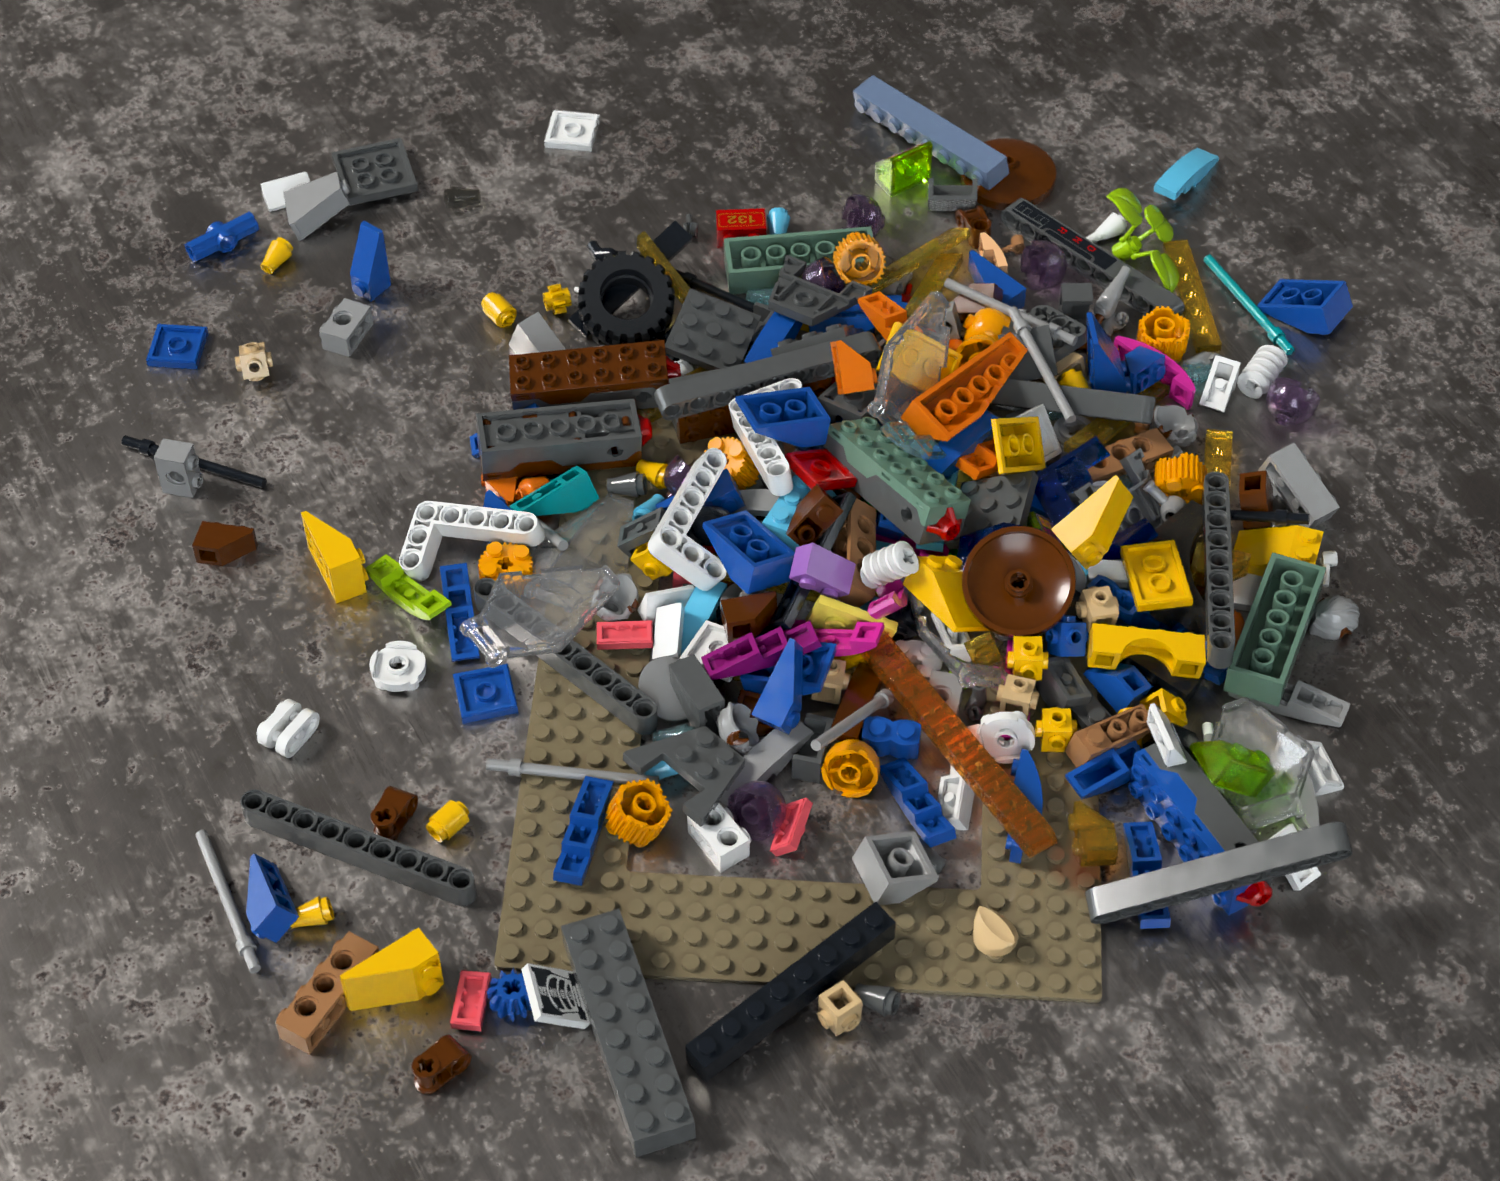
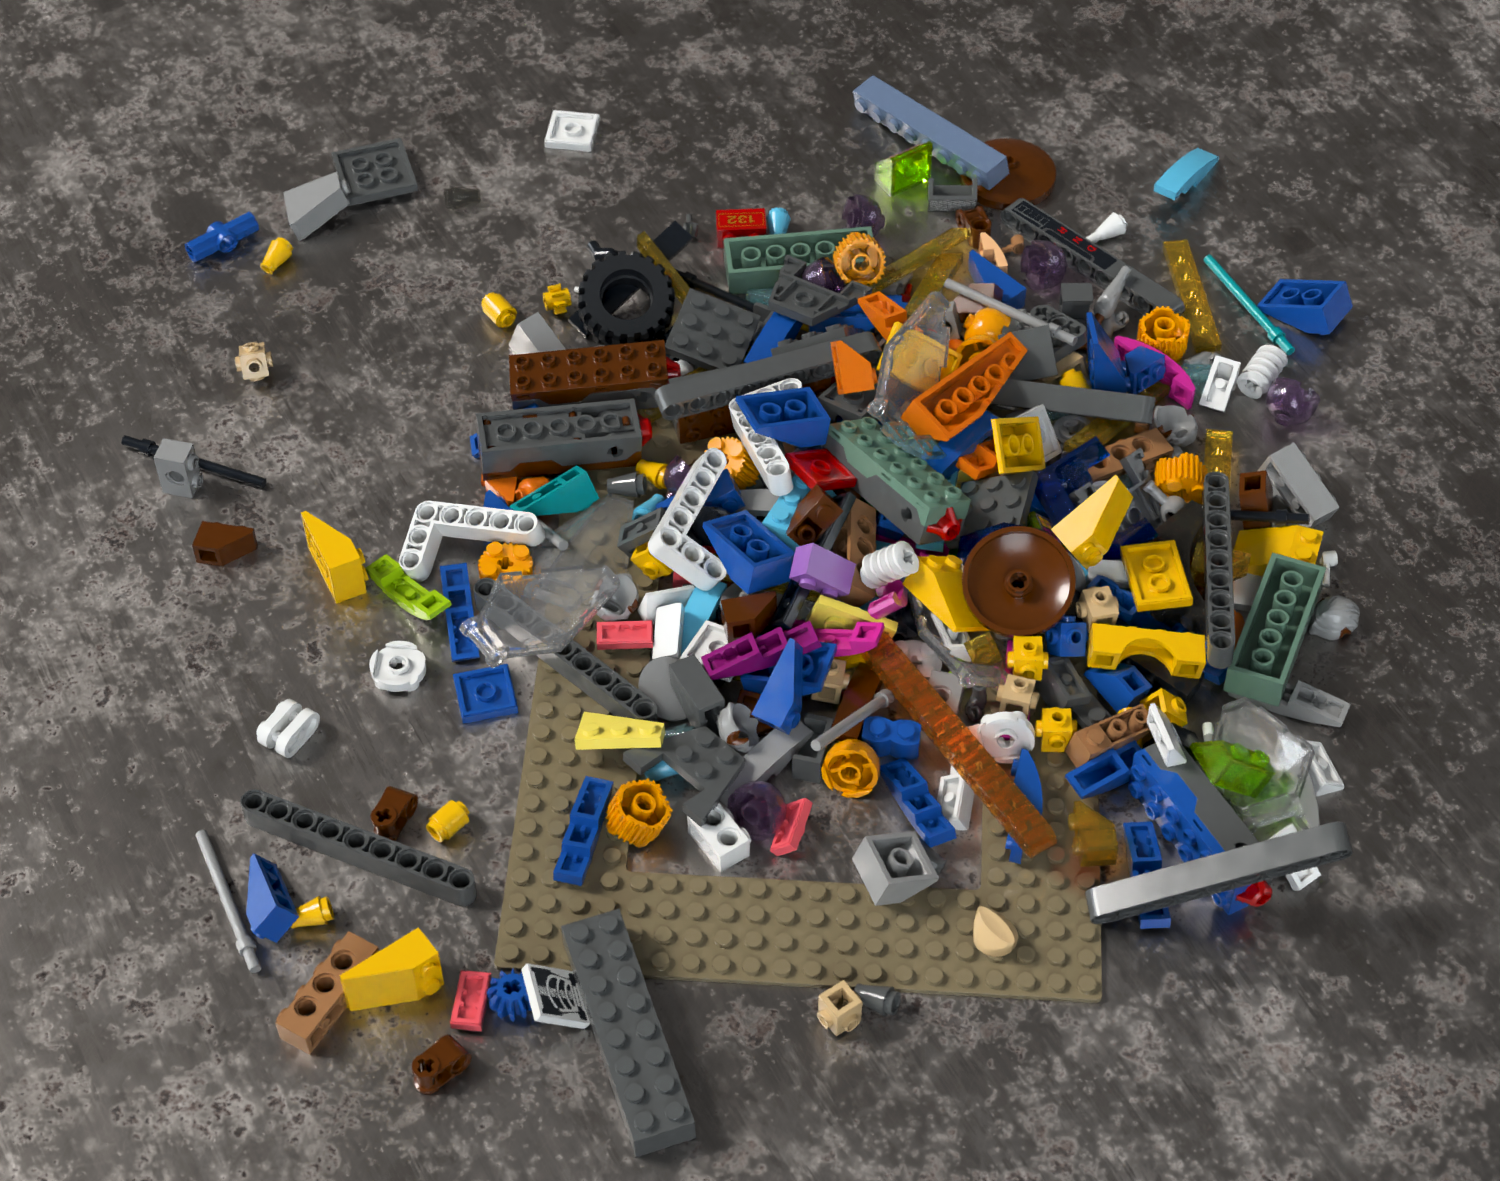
blue tile [146,324,208,369] -> none
white slope [261,172,310,212] -> none
light grey brick [319,298,374,357] -> none
blue slope [350,221,391,302] -> none
light grey bar [486,758,659,785] -> none
black brick [685,901,896,1083] -> none
light grey bar [1008,306,1076,423] -> none
lime plant [1106,188,1180,293] -> none
none -> light yellow wing [575,712,665,750]

